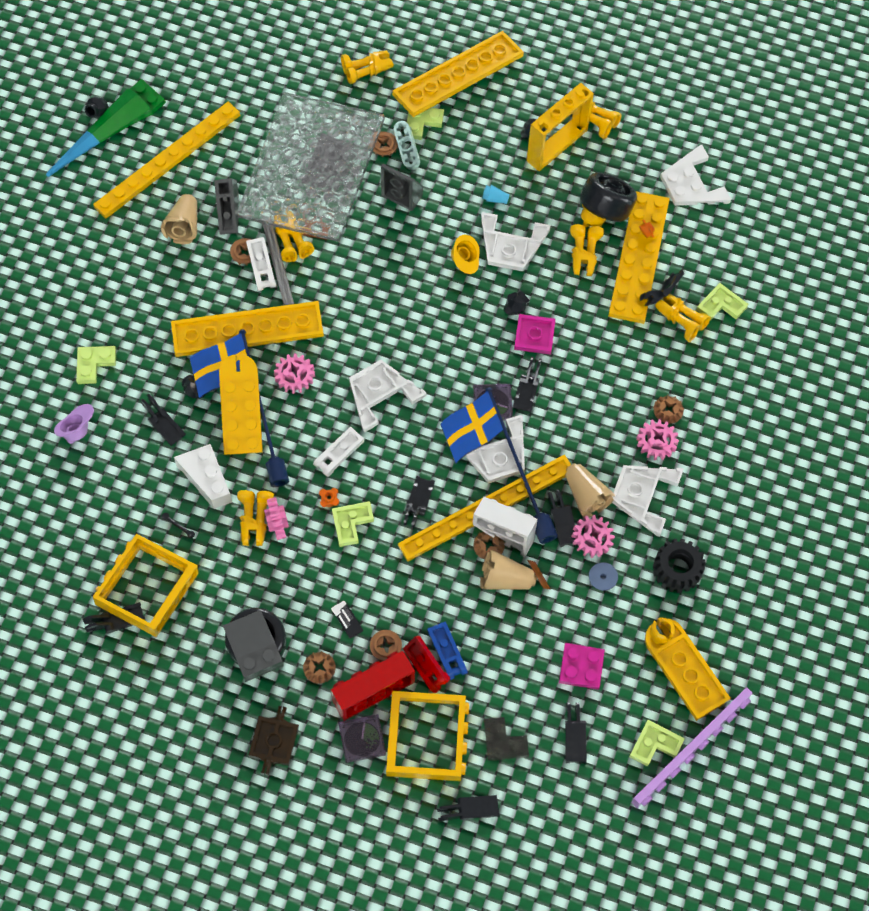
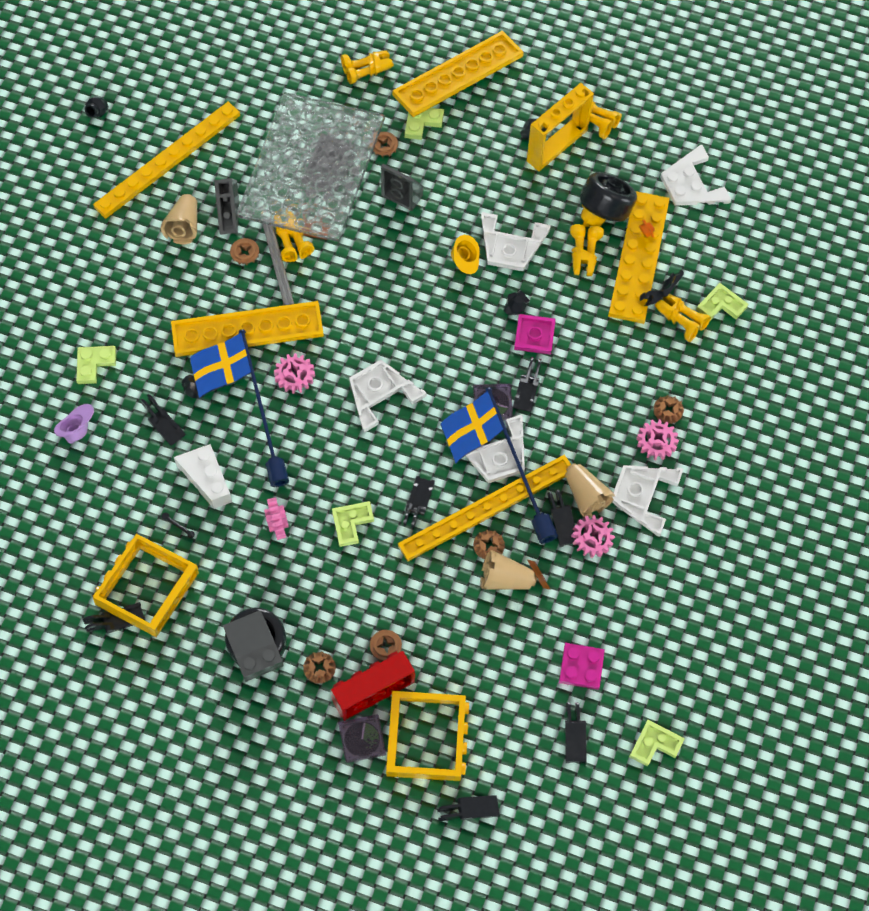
green plate [46,79,166,177] -> none
yellow plate [219,354,263,455] -> none
yellow piece [237,490,274,546] -> none
white plate [246,237,276,291] -> none
dark brown plate [248,706,299,776] -> none
white plate [313,427,364,477] -> none
orange plate [319,488,339,507] -> none
sticker [331,601,363,638] -> none
light aqua beam [394,121,420,170] -> none
red plate [403,636,450,693] -> none
blue plate [427,621,468,680] -> none
white wedge [473,497,537,558] -> none
medium azure cone [482,185,510,204] -> none
clear smoke plate [484,717,529,761] -> none
sand blue piece [589,562,618,591] -> none
lavender plate [631,687,752,808] -> none
yellow plate [645,617,731,721] -> none
black tyre [653,539,705,593] -> none

